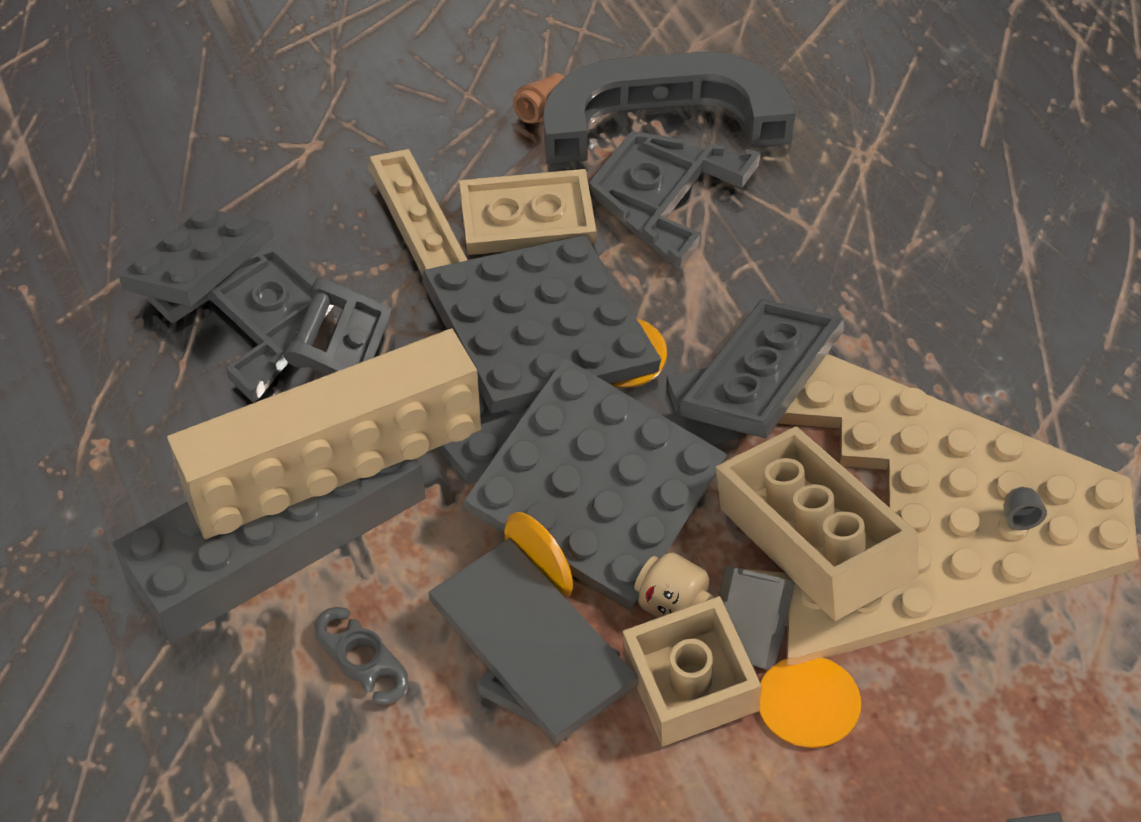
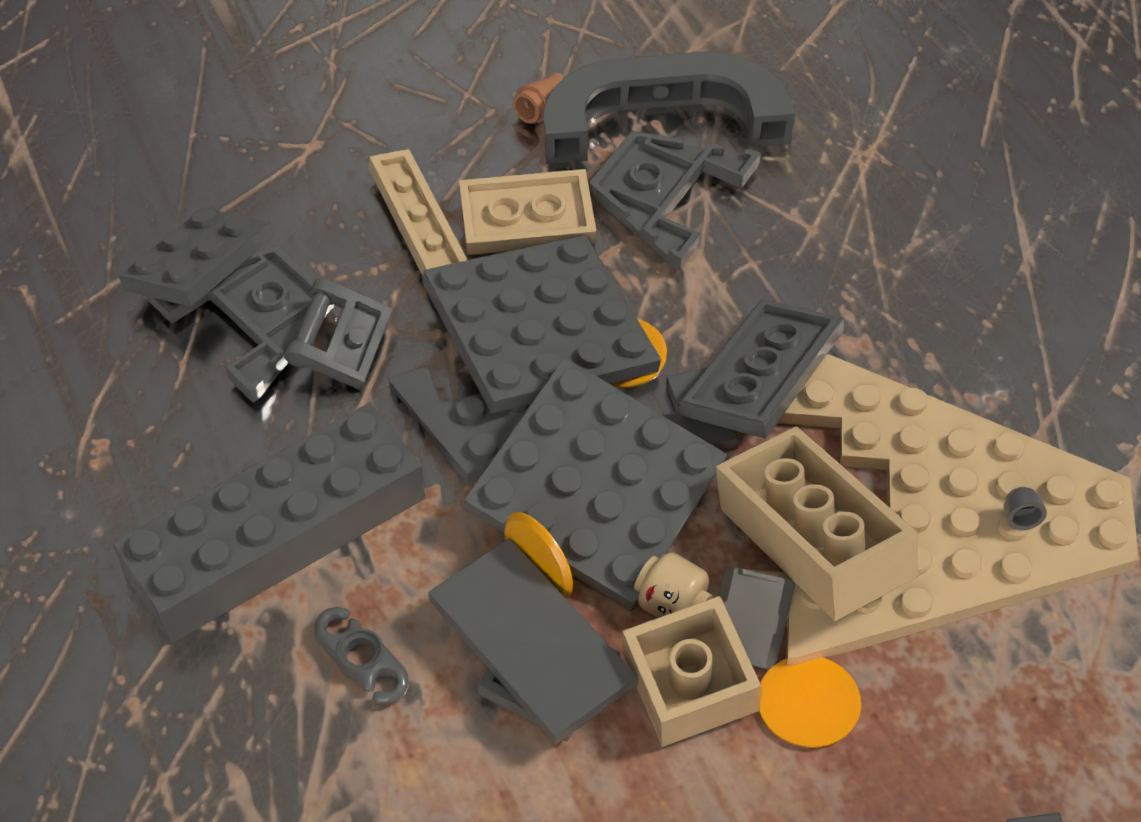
tan brick [167,328,481,540] -> none

